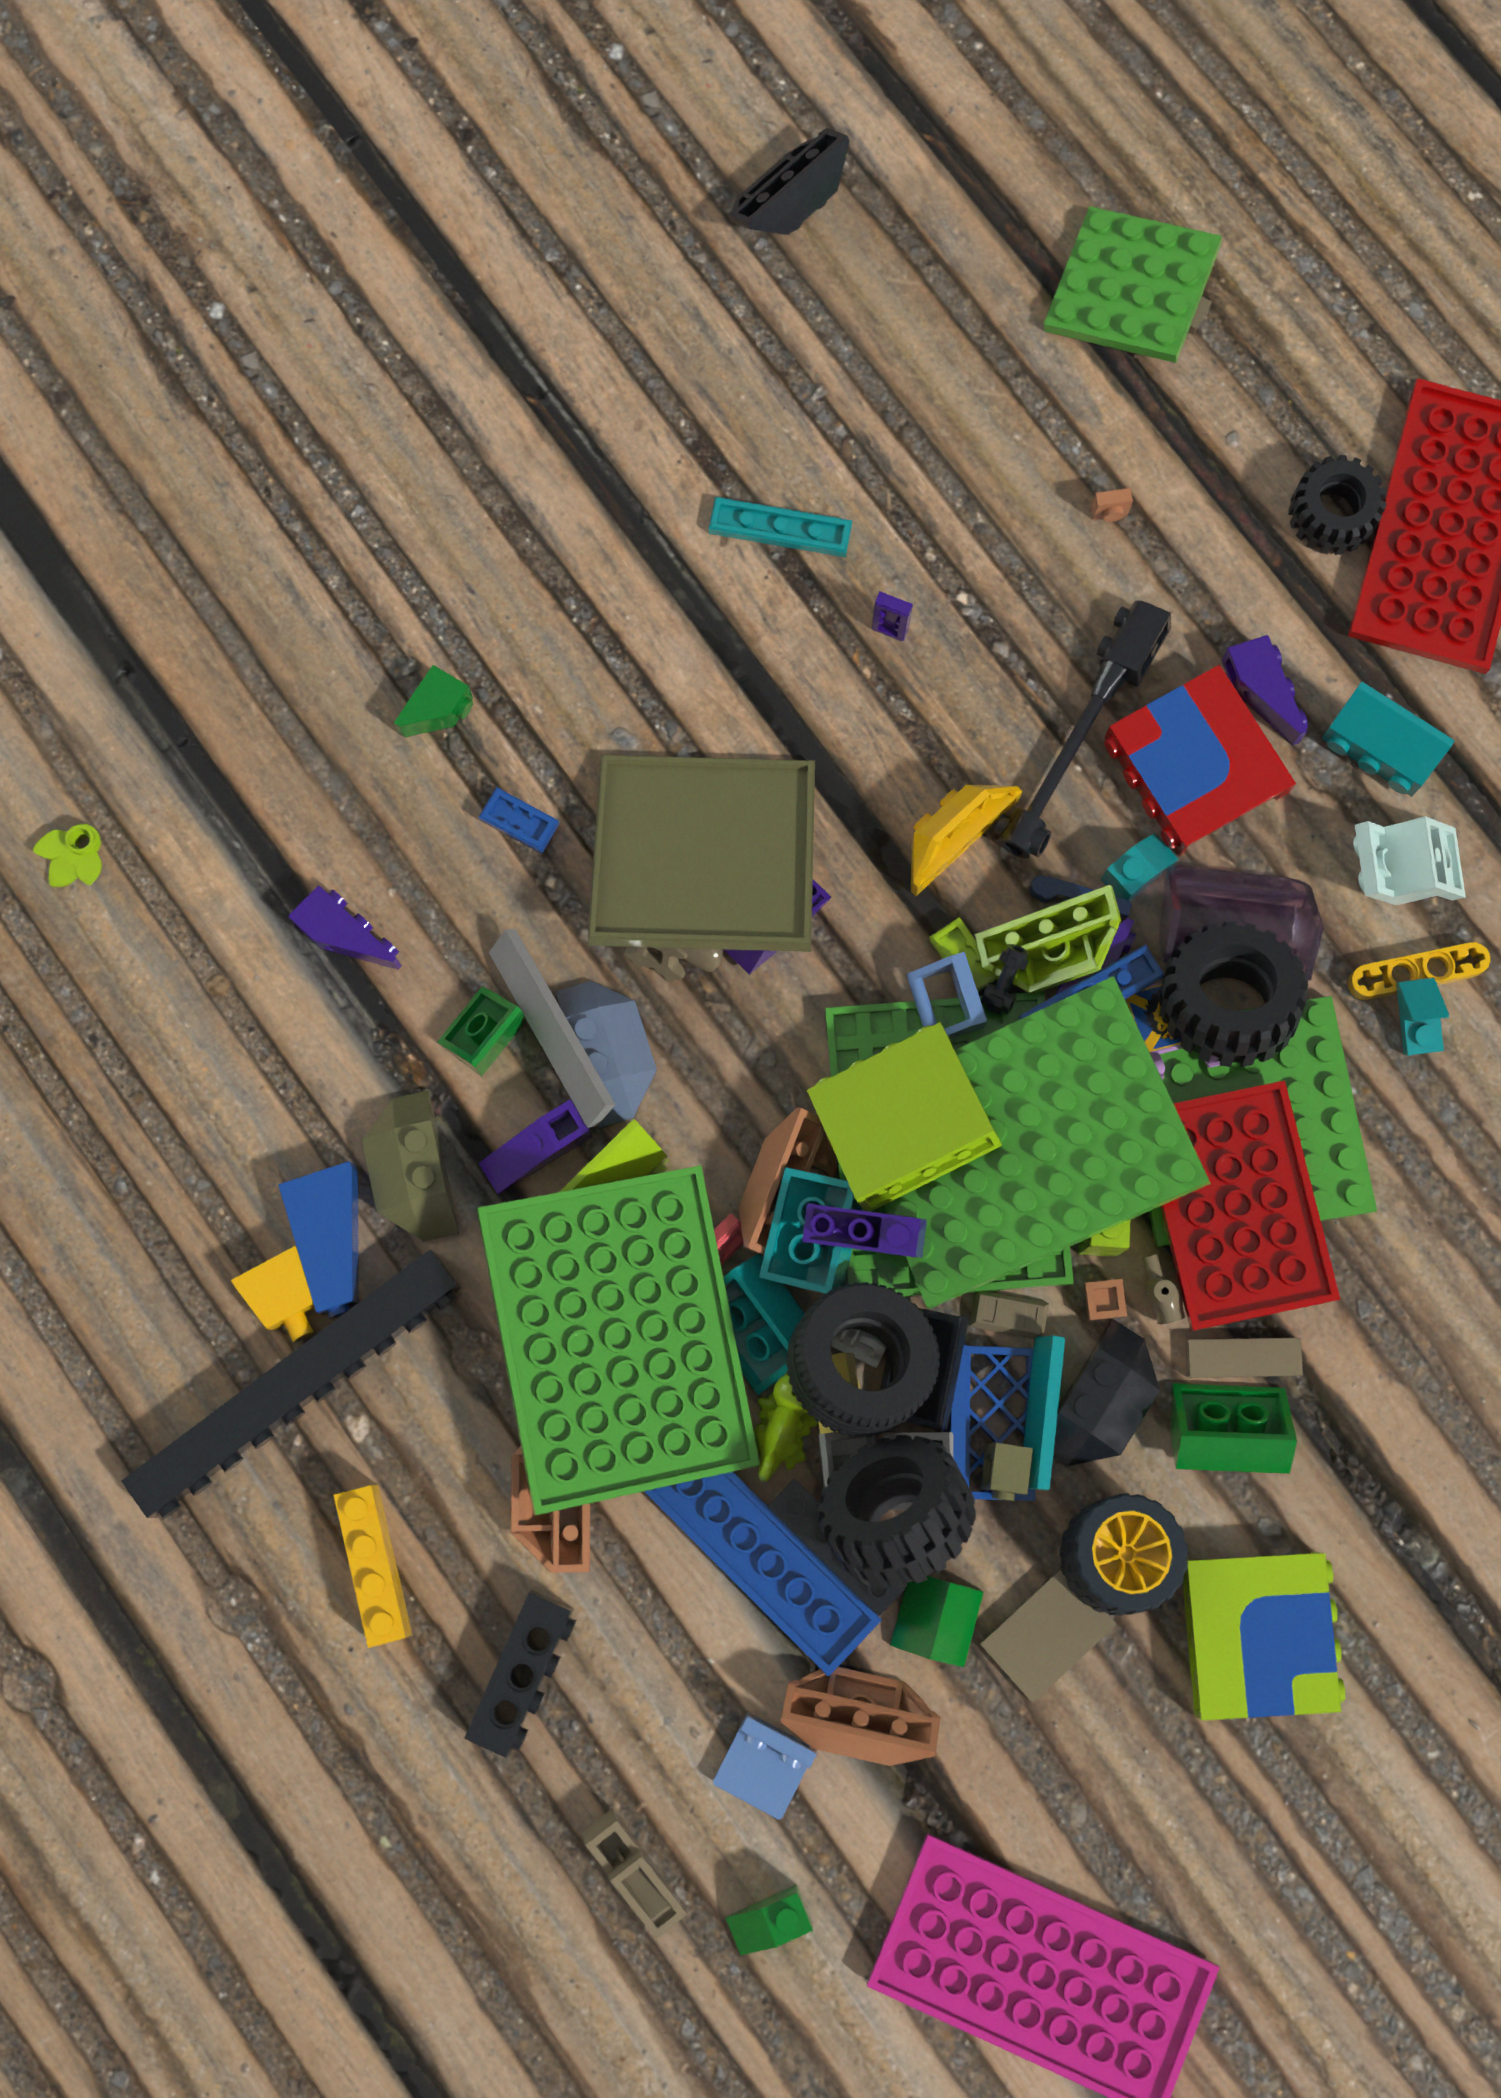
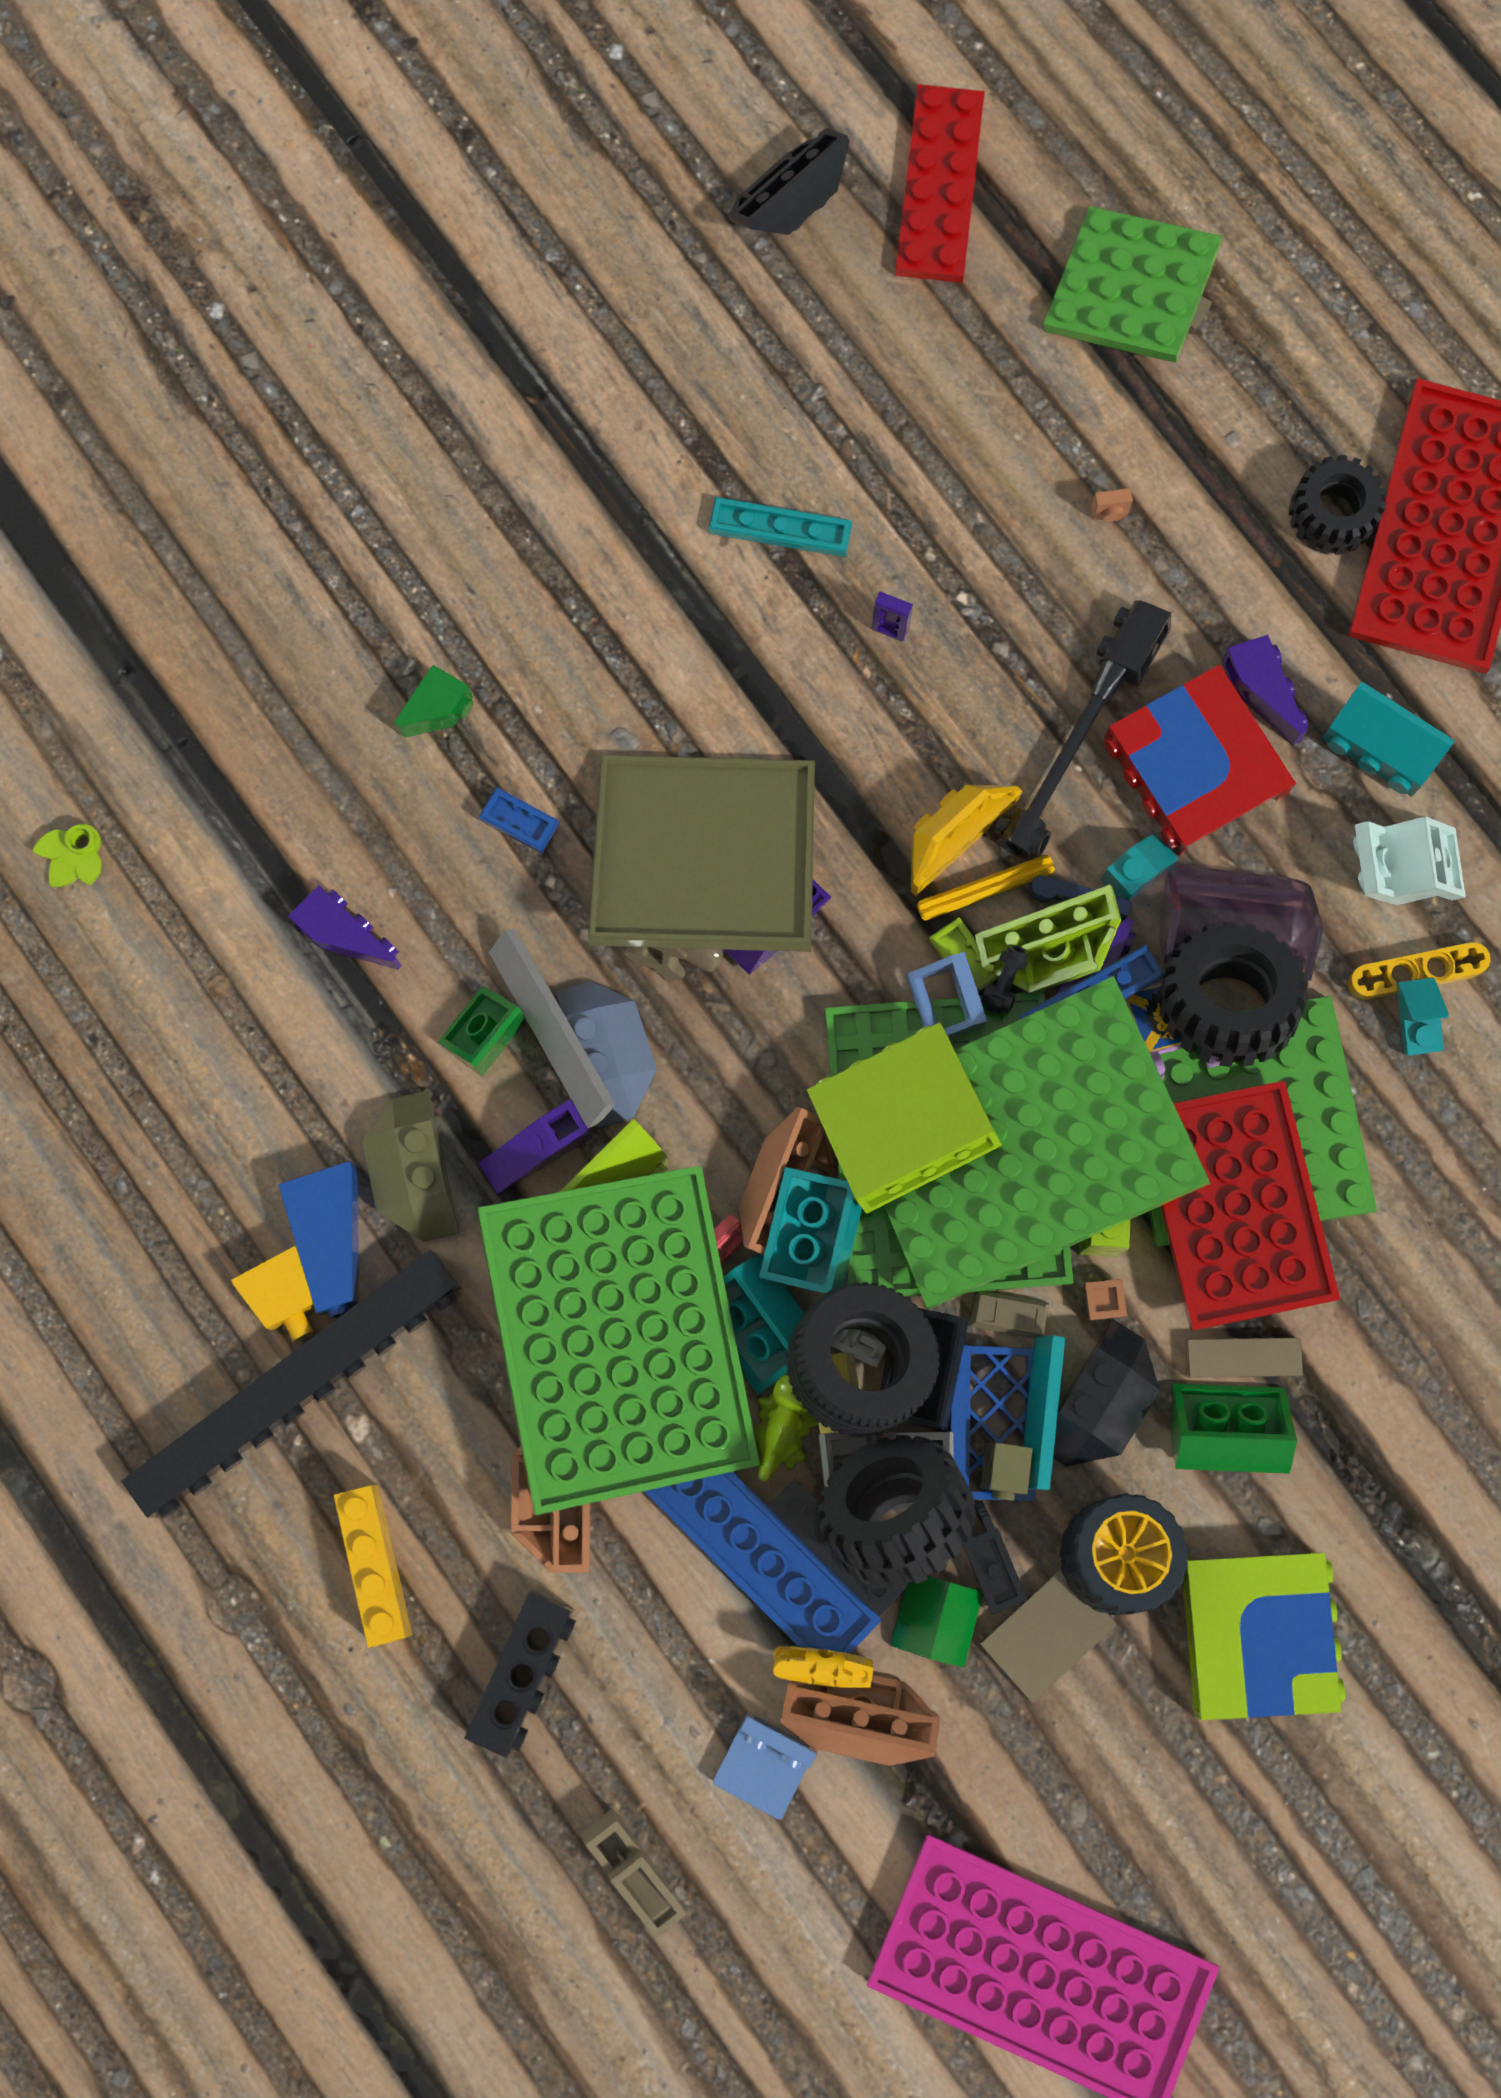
green slope [725,1884,813,1956] -> none
dark purple slope [802,1204,927,1258] -> none
dark tan piece [1142,1253,1185,1325] -> none
none -> yellow hinge [773,1645,873,1688]
none -> red plate [895,84,985,283]
none -> yellow axle [917,855,1055,921]
none -> black hinge [962,1500,1027,1615]

